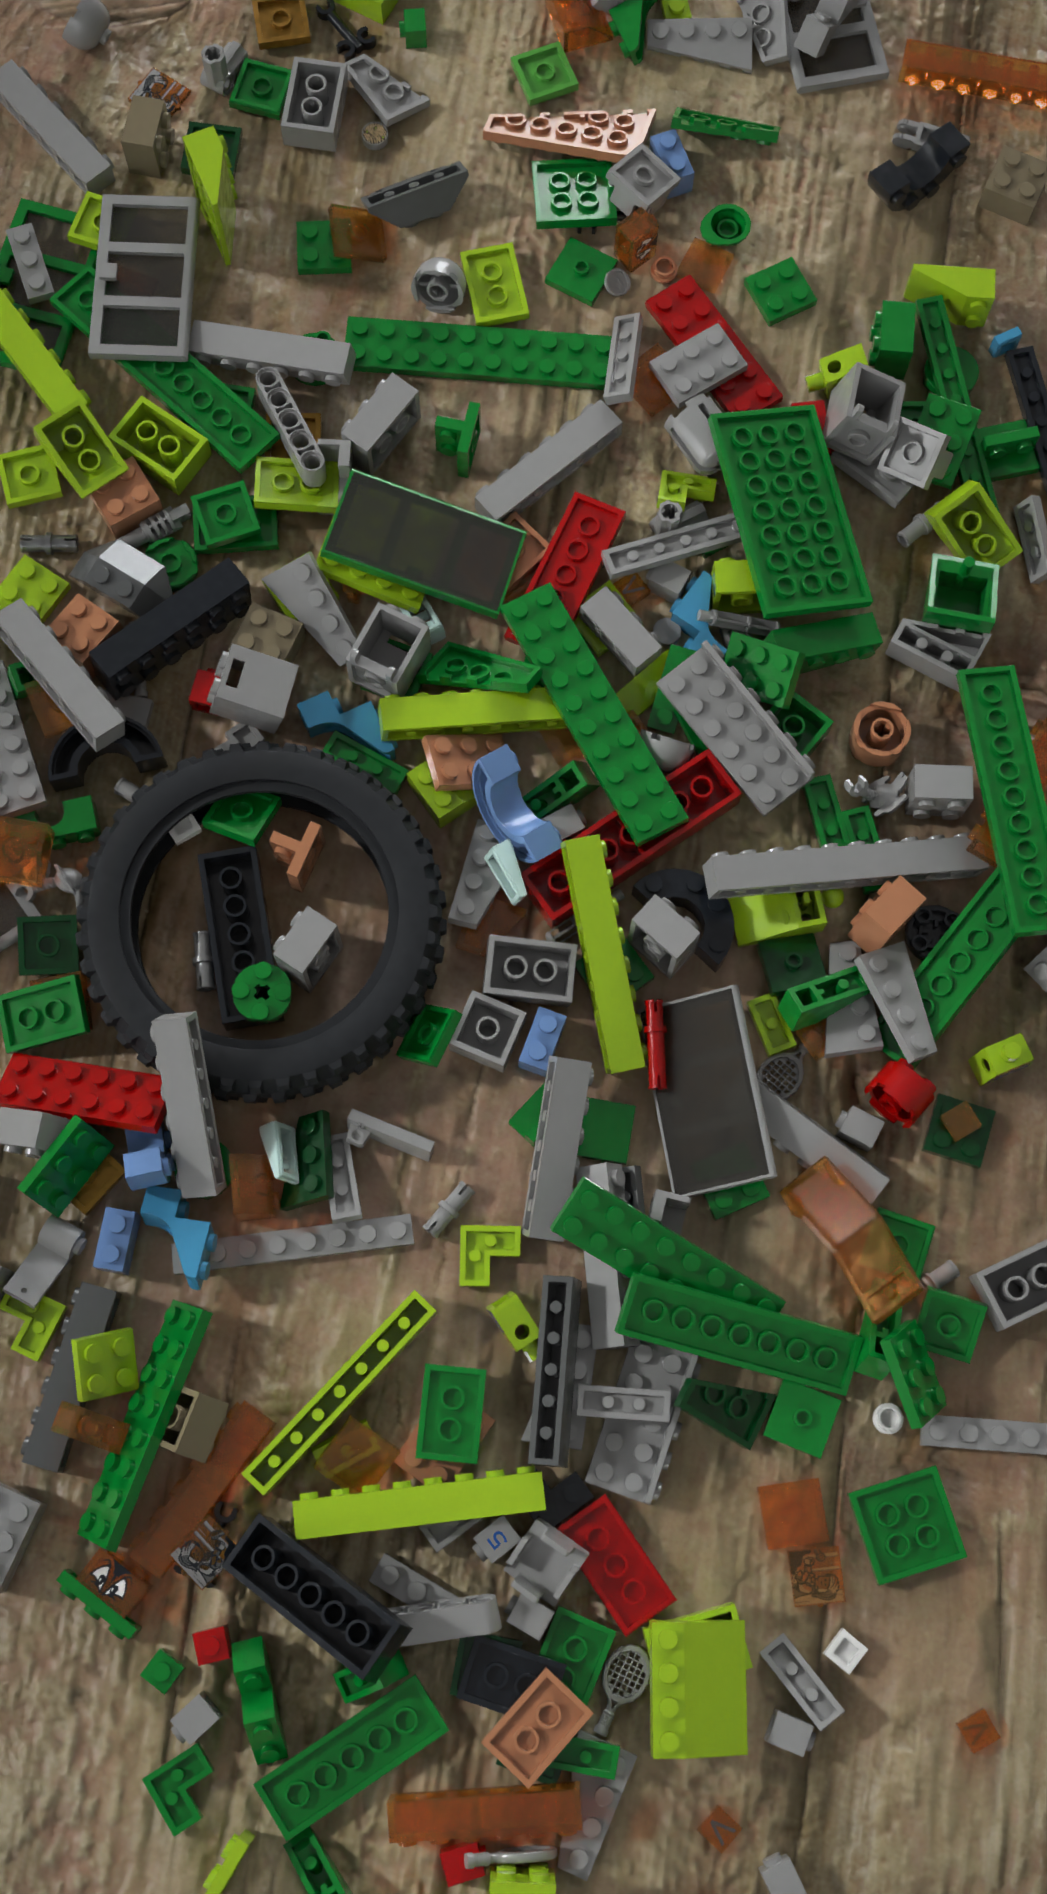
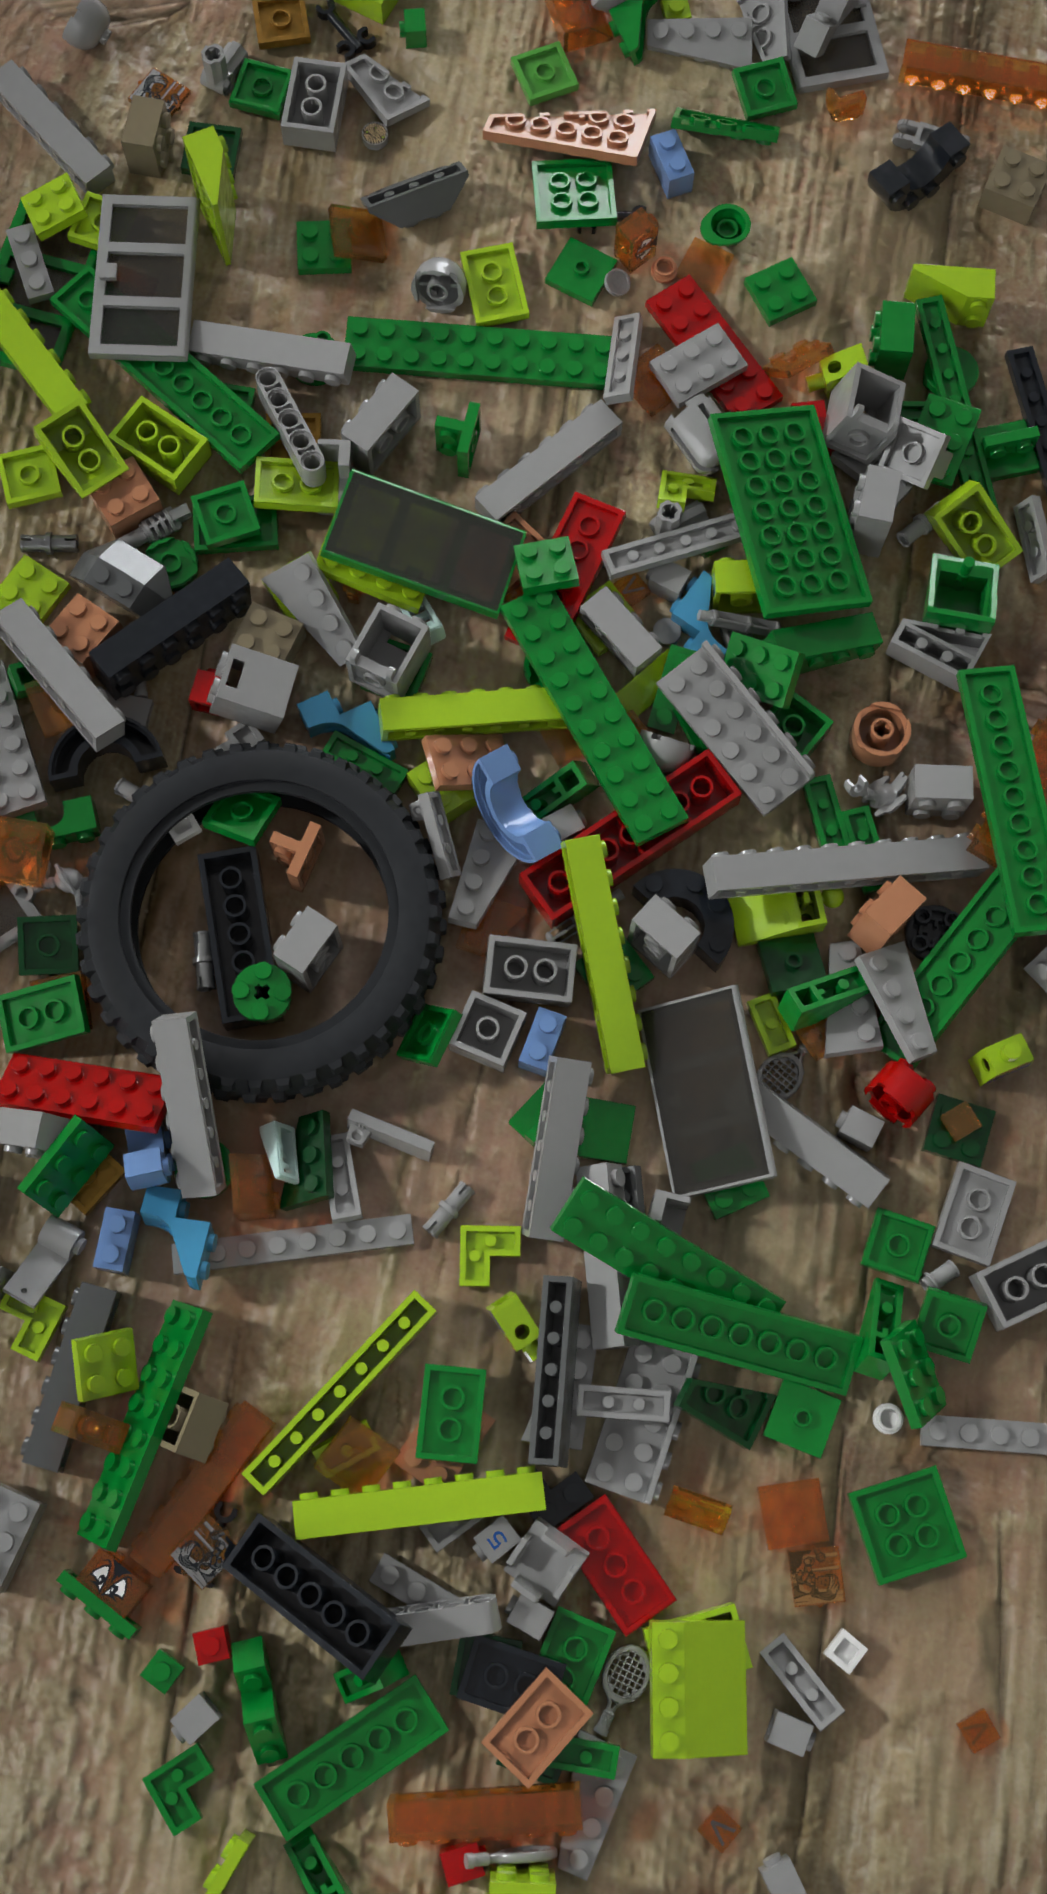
green wing [417,641,543,693] -> none
light aqua slope [484,839,527,906] -> none
light grey panel [606,143,681,219] -> none
red pin [643,999,668,1090] -> none
clear orange windscreen [779,1156,925,1325] -> none
dark azure tile [988,326,1022,358] -> none
none -> lime plate [20,172,88,242]
none -> light grey hinge [409,791,462,880]
none -> green plate [513,536,580,596]
none -> clear orange plate [663,1485,733,1535]
none -> green plate [731,56,798,121]
none -> clear orange plate [762,339,835,379]
none -> clear orange plate [826,87,867,122]
none -> light grey brick [848,464,902,558]
none -> light grey plate [930,1161,1017,1267]

